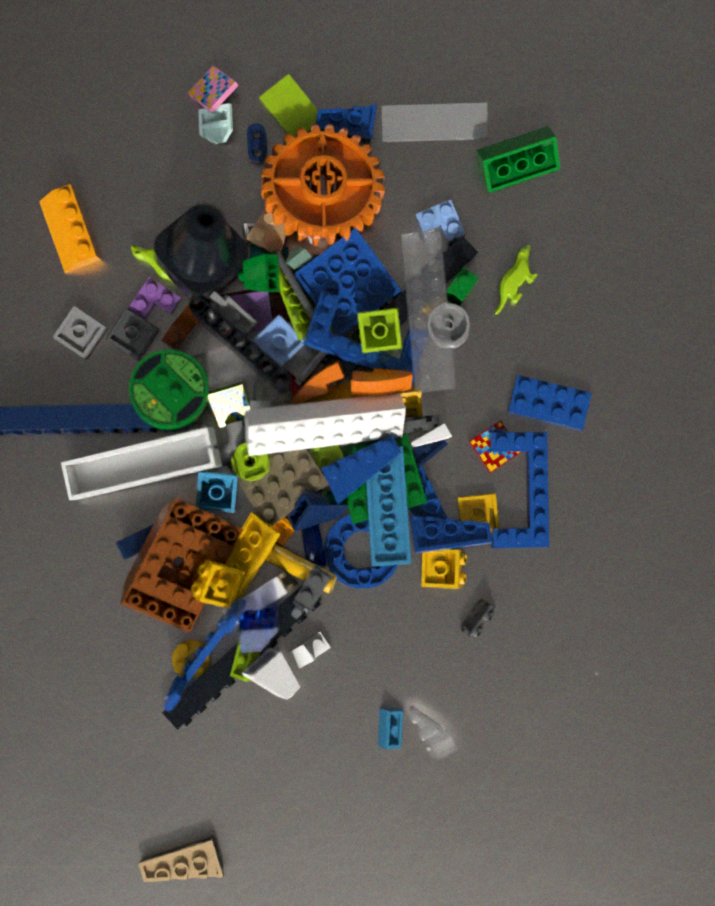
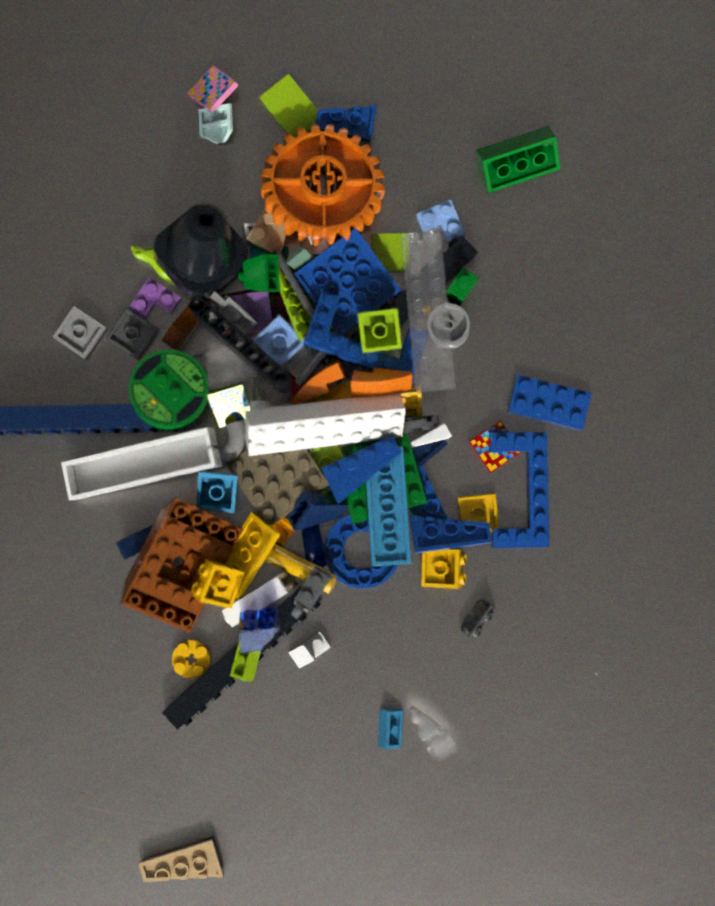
light orange slope [39,184,101,273] -> none
blue plate [163,598,247,712] -> none
lime plate [231,442,270,481] -> none
white slope [242,648,300,700] -> none
dark blue plate [247,123,268,163] -> none
light grey window [381,102,488,142] -> none
lime animal [495,244,537,315] -> none
none -> lime tile [371,233,410,273]

